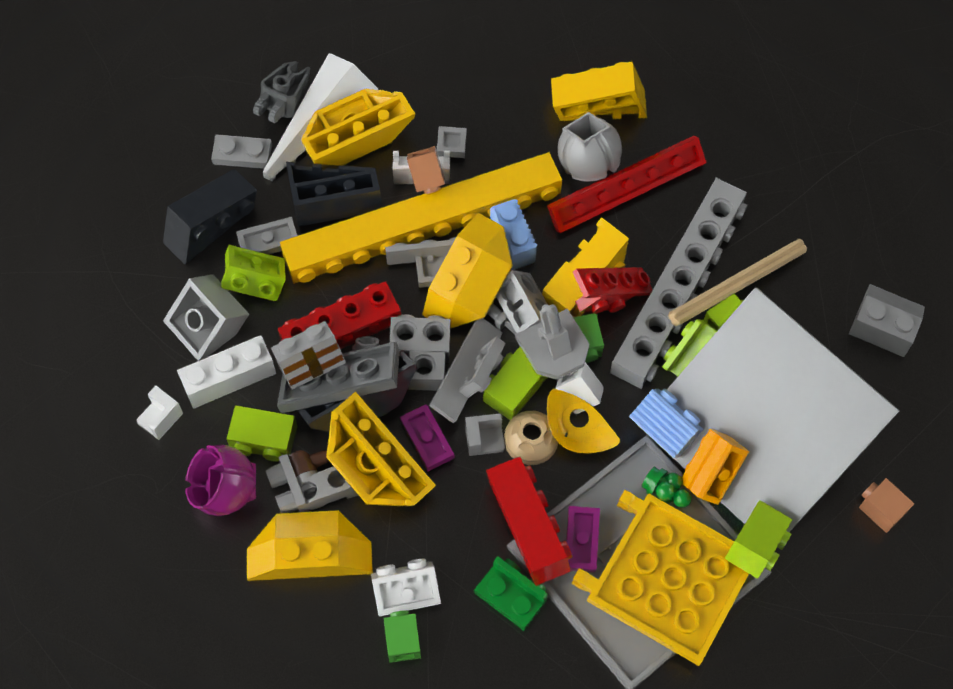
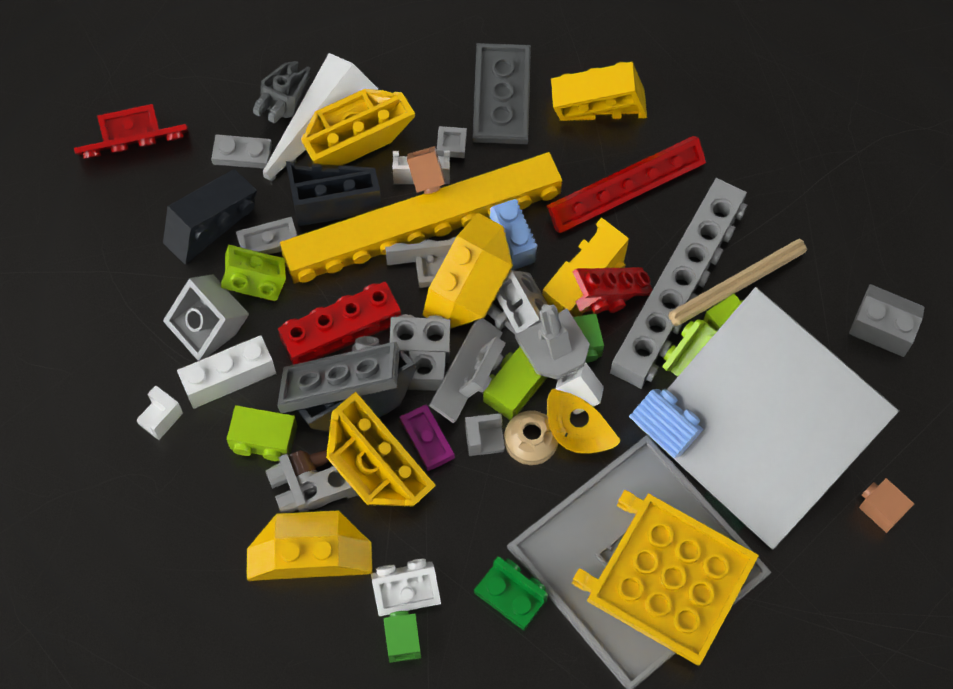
magenta piece [185,445,256,516] -> none
light grey brick [271,321,346,390] -> none
red brick [486,456,573,586] -> none
light grey piece [558,112,622,181] -> none
magenta plate [566,506,600,572] -> none
green piece [641,466,692,508] -> none
light orange brick [682,428,750,505] -> none
lime brick [724,500,793,579] -> none
none -> red bracket [74,104,189,159]
none -> dark grey tile [473,43,531,144]

